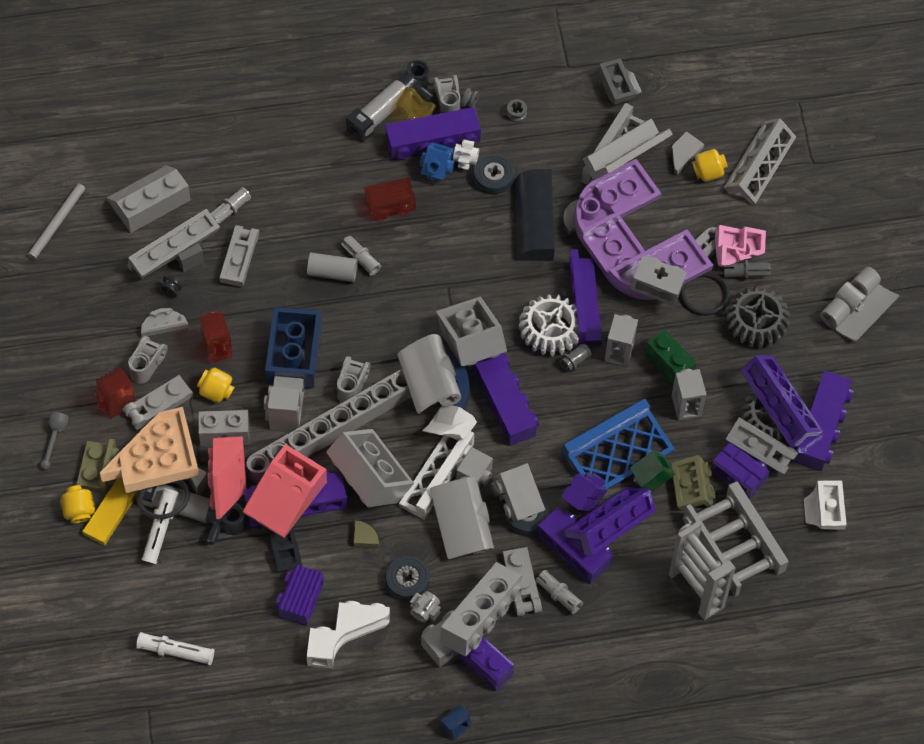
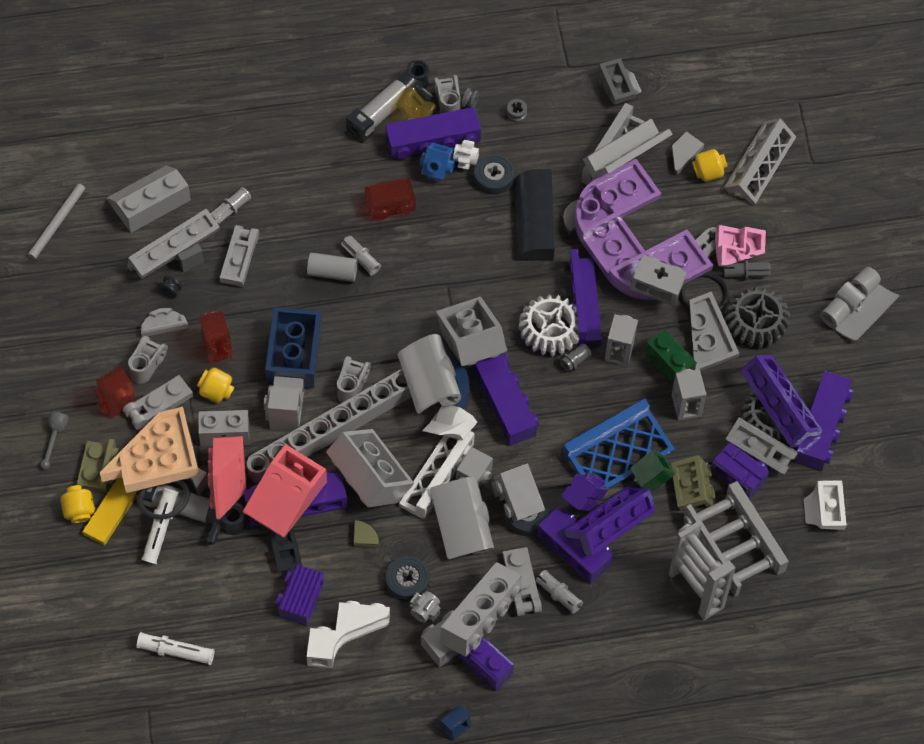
none -> light grey wing [689,291,739,371]

